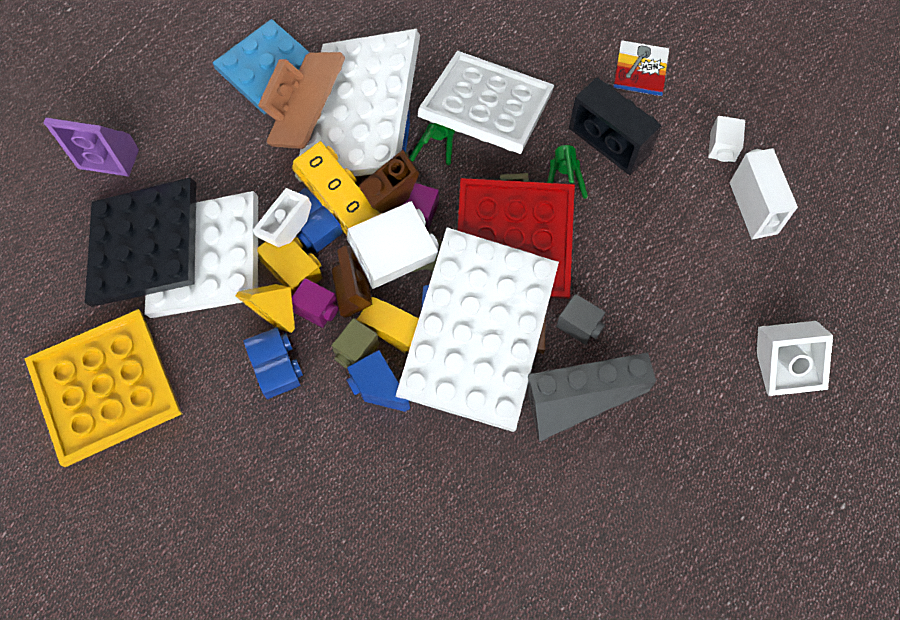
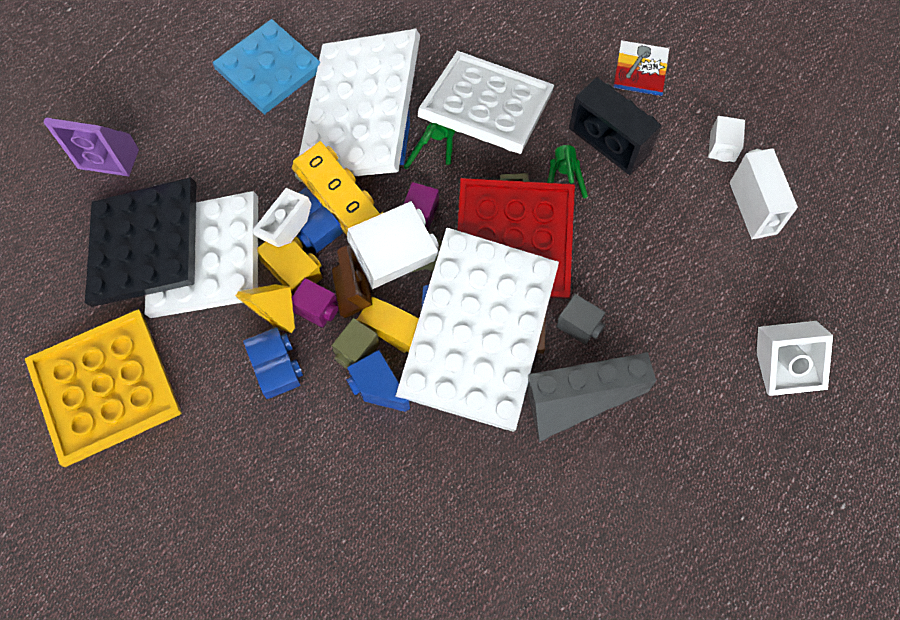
nougat bracket [258,52,345,149] -> none
reddish brown slope [359,150,419,214] -> none

